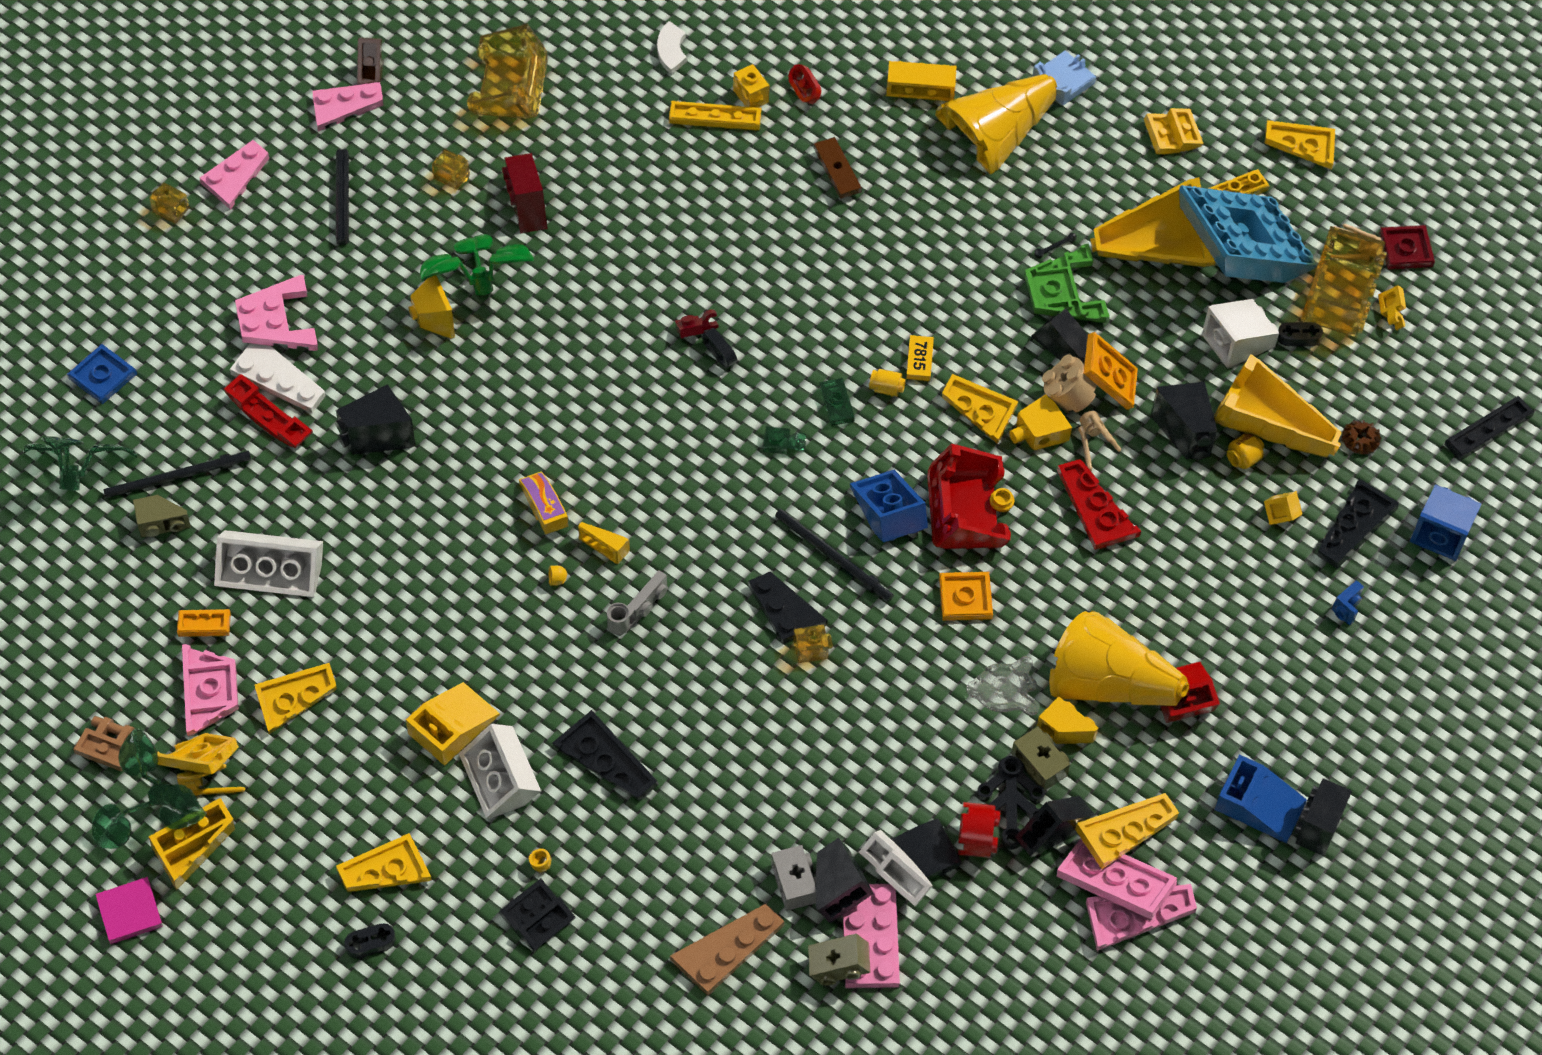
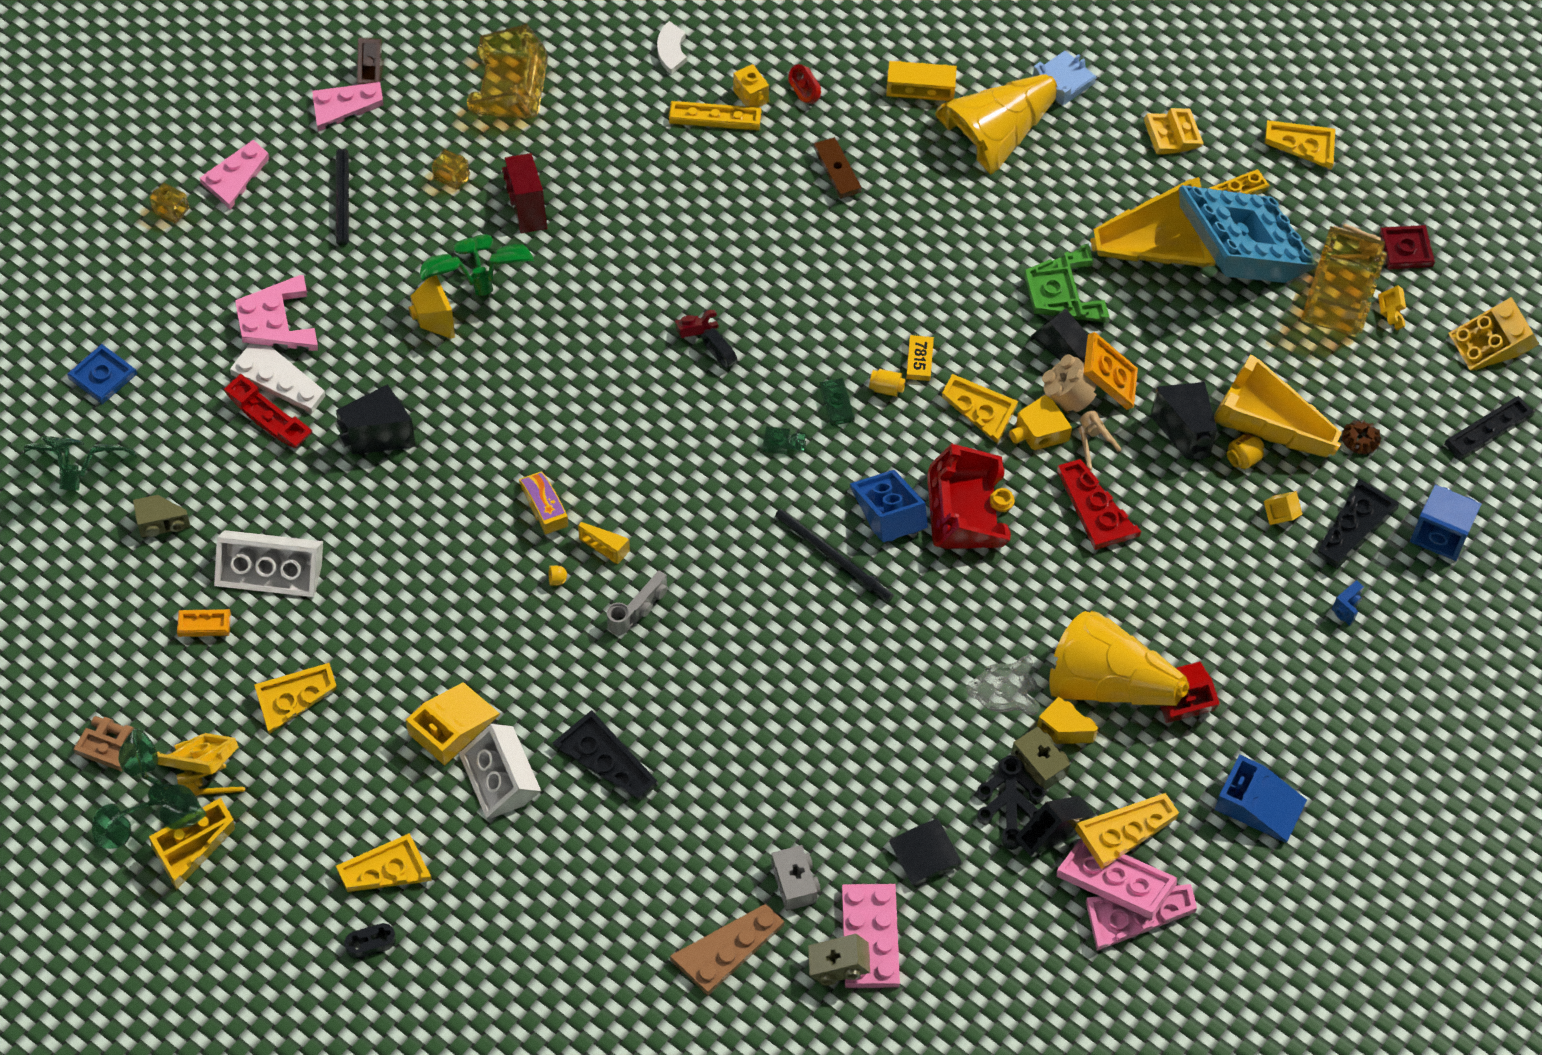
dark pink tile [95,877,163,944] -> none
black bar [103,450,251,498] -> none
bright pink wing [182,644,239,736] -> none
black slope [498,878,576,951] -> none
yellow hinge [529,849,551,873] -> none
black wing [748,571,828,644] -> none
clear yellow brick [793,625,832,663] -> none
black slope [816,837,874,923] -> none
white slope [859,830,933,906] -> none
light orange tile [939,572,993,621] -> none
red brick [958,802,1000,858] -> none
black hinge [1034,233,1077,259] -> none
white slope [1202,299,1279,369] -> none
black beam [1277,322,1323,346] -> none
black brick [1294,778,1352,856] -> none
none -> yellow slope [1448,297,1540,371]

